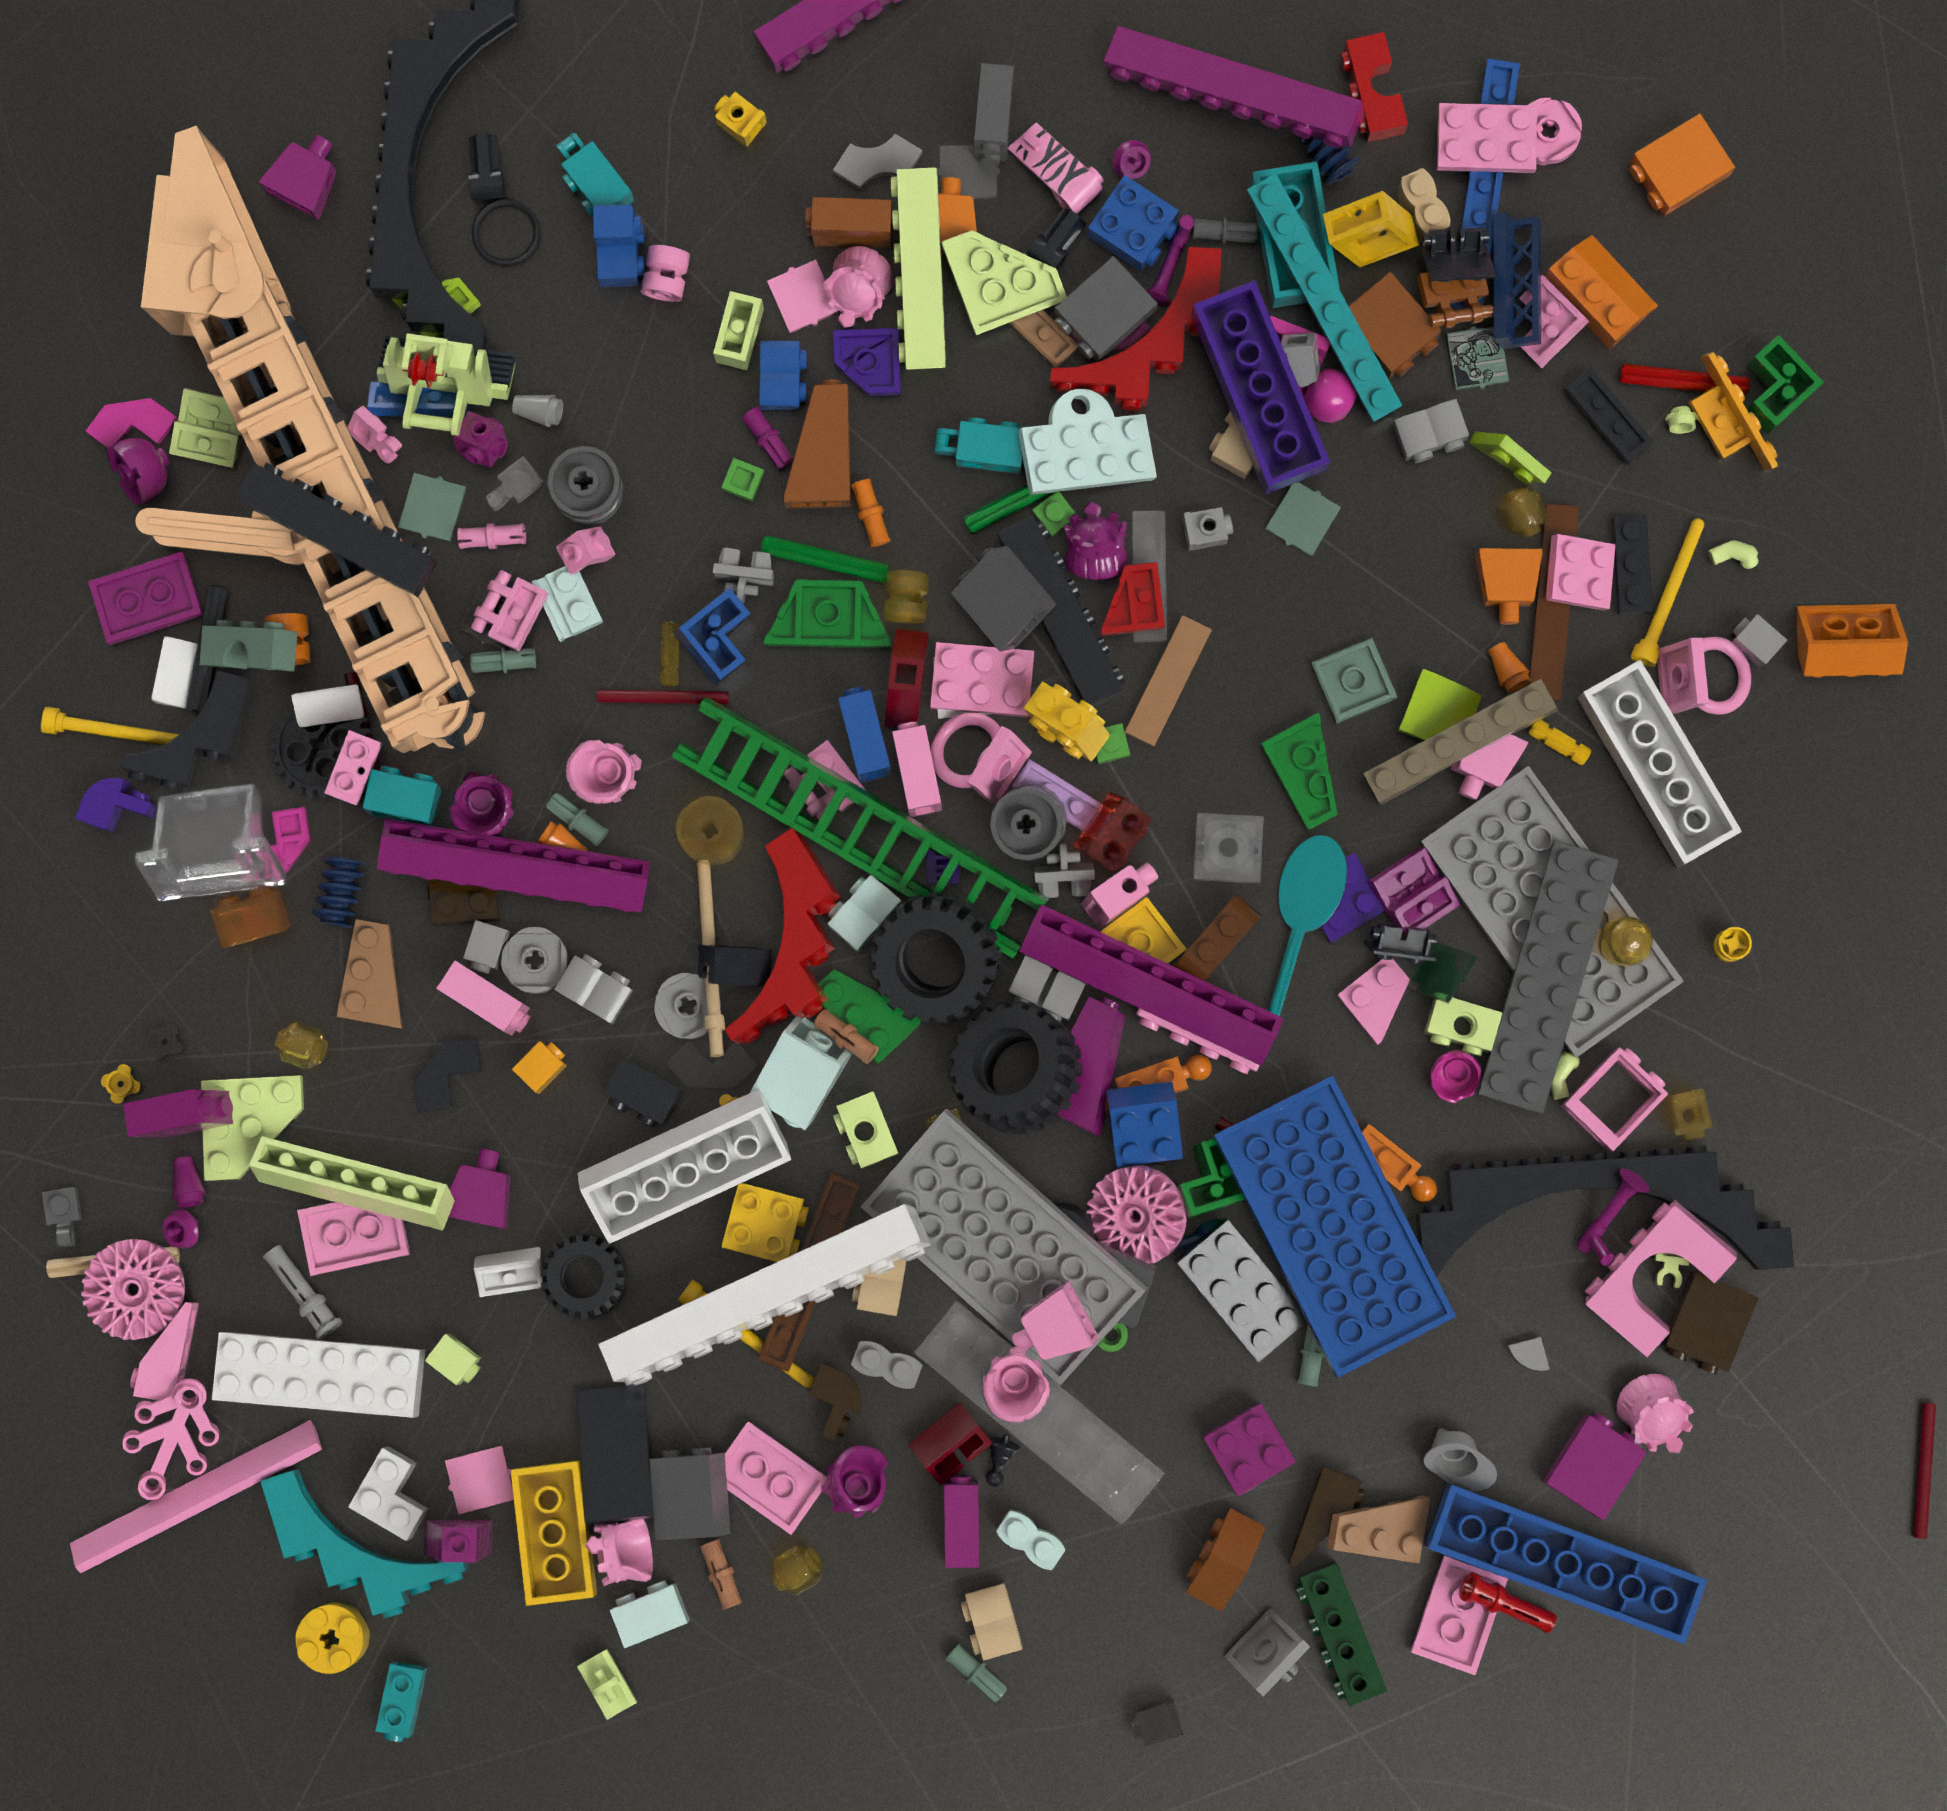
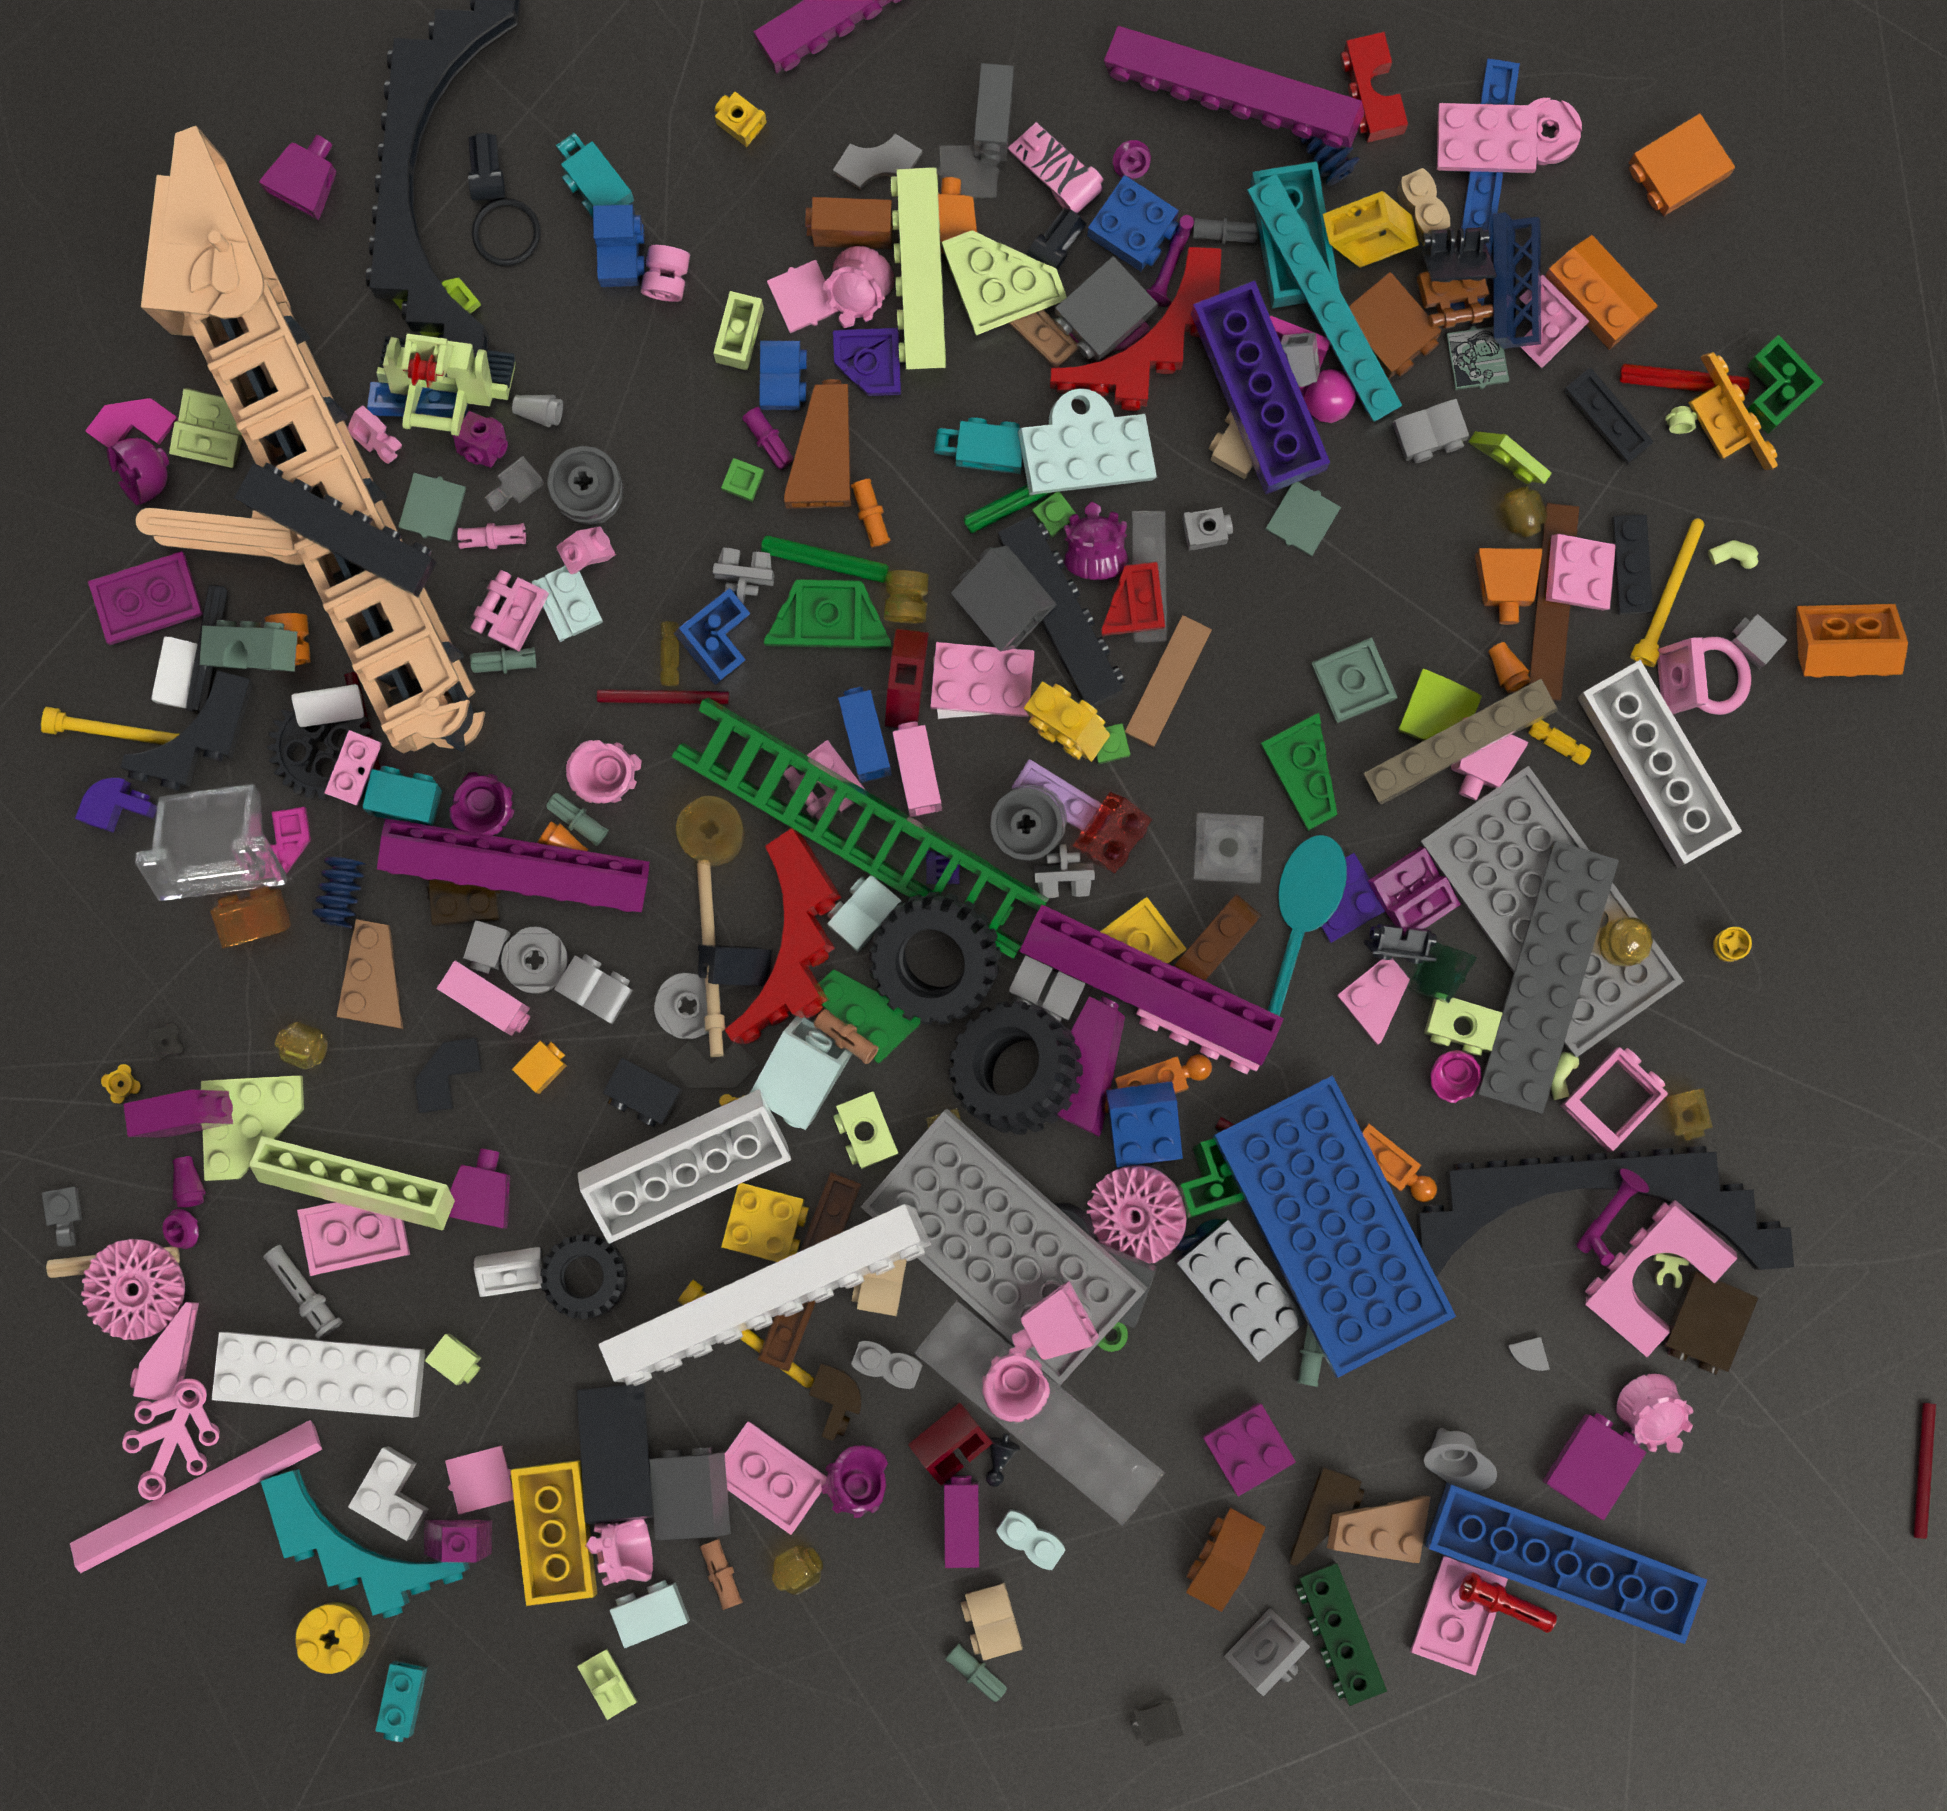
bright pink tile [931,712,1032,806] -> none
bright pink torso [1080,863,1158,931] -> none

